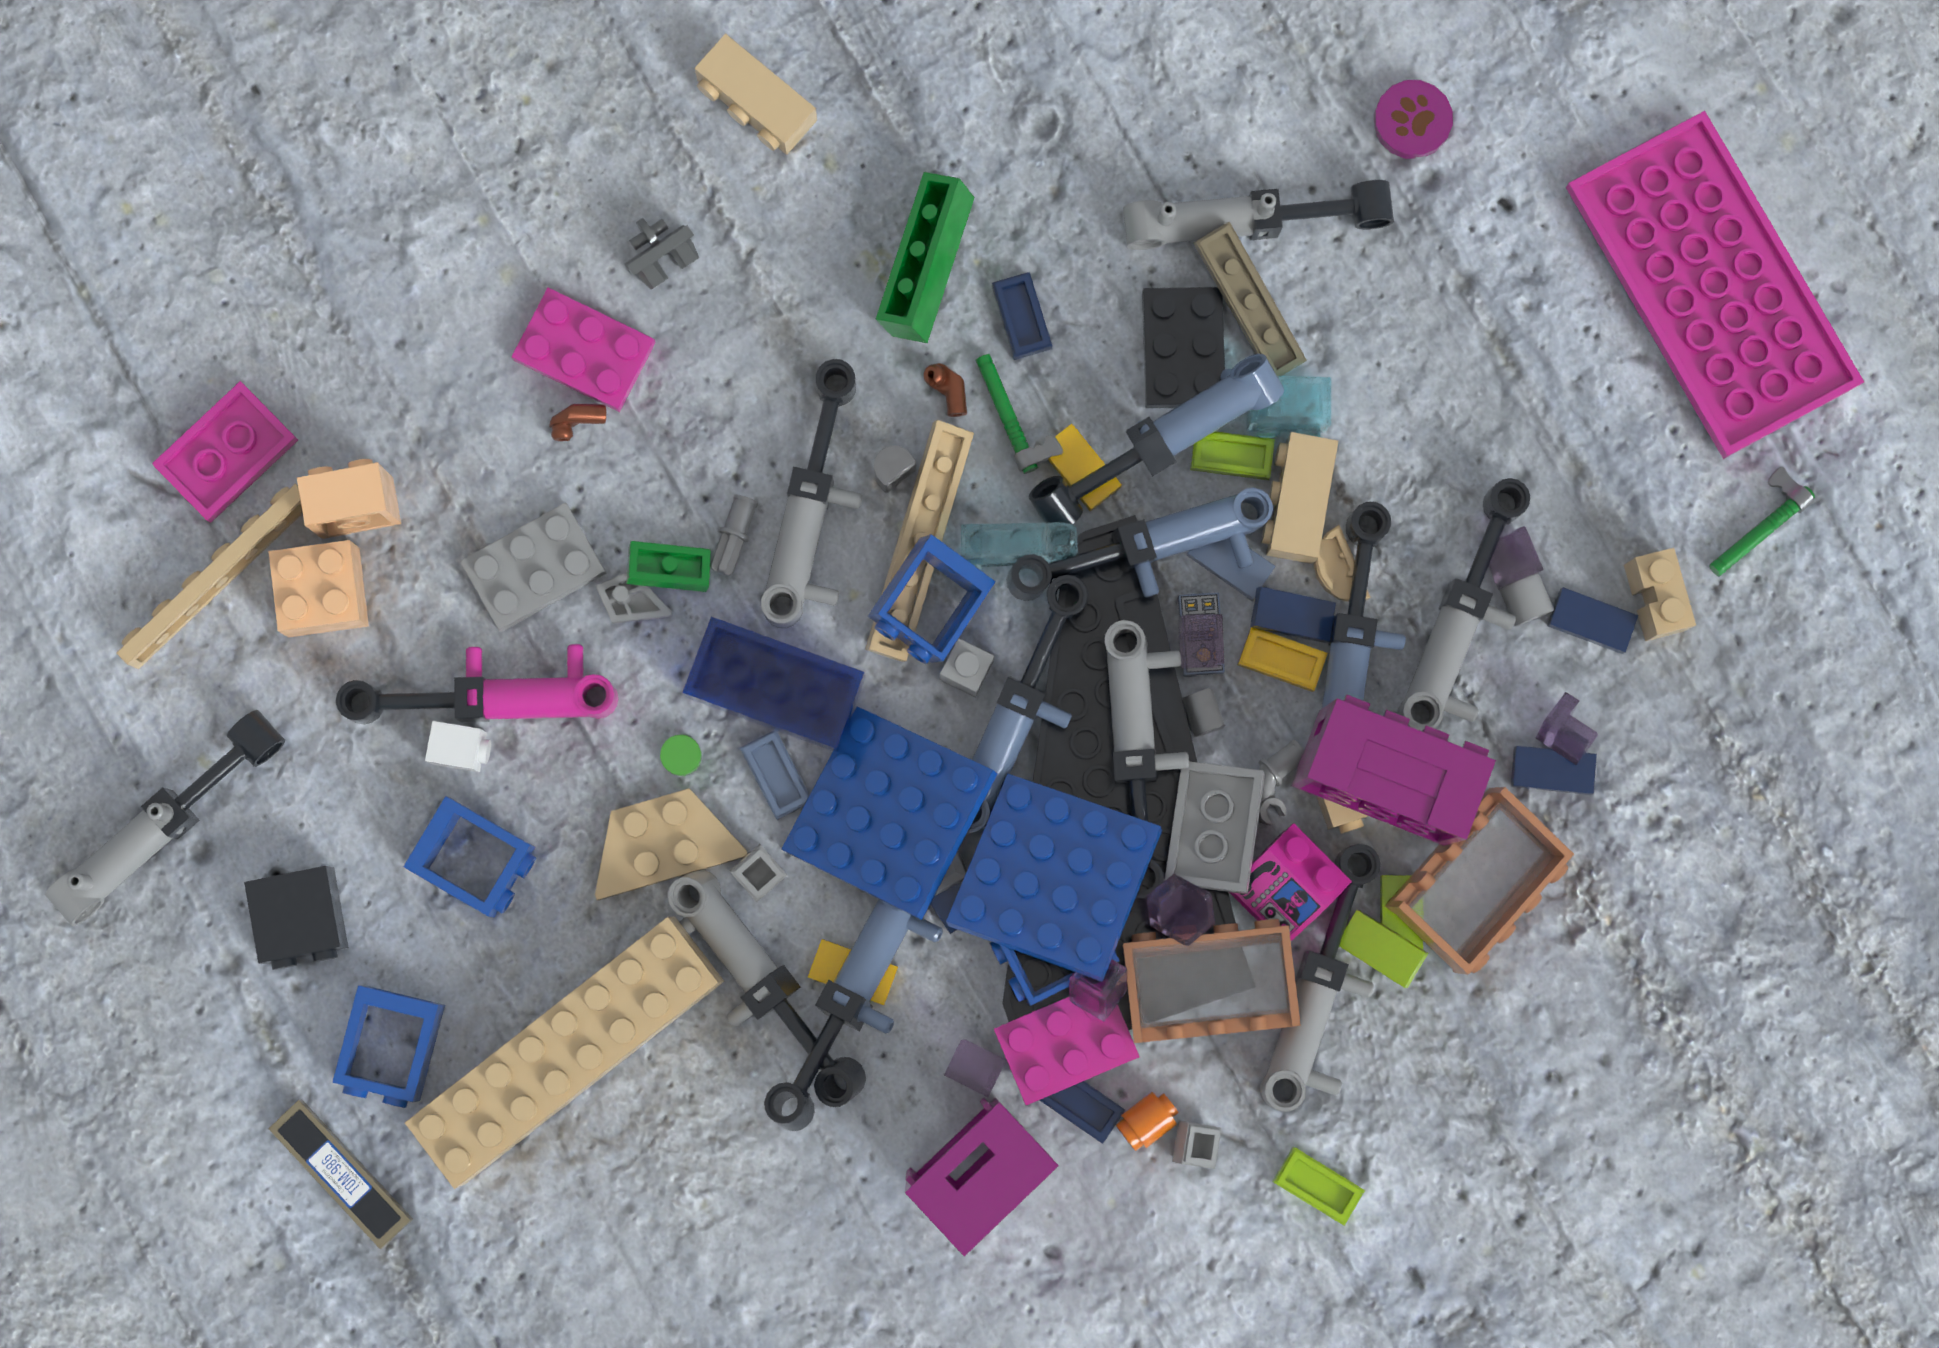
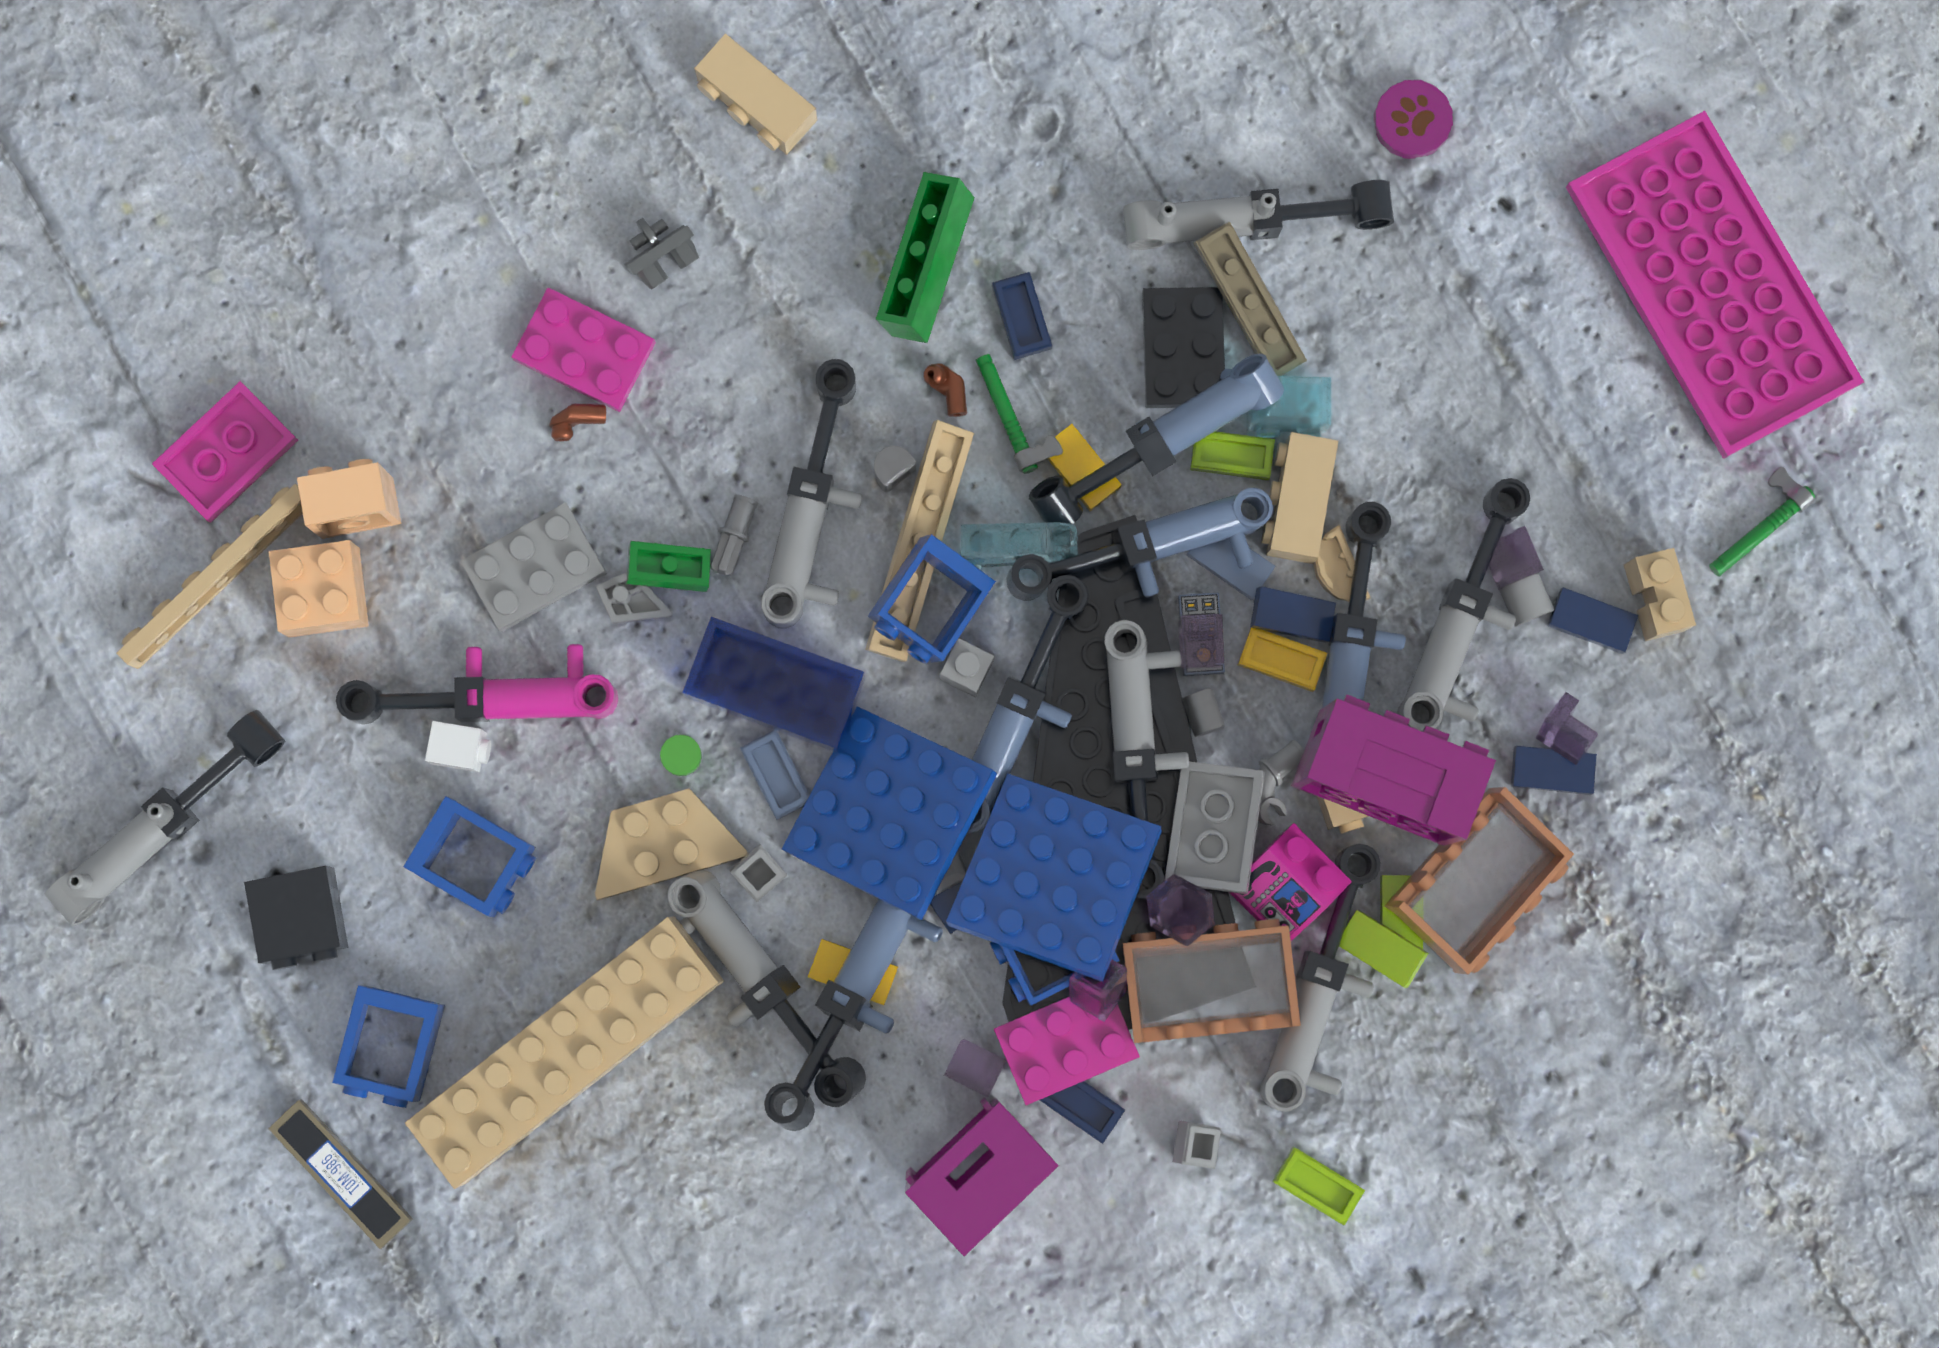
orange brick [1116,1092,1179,1151] -> none

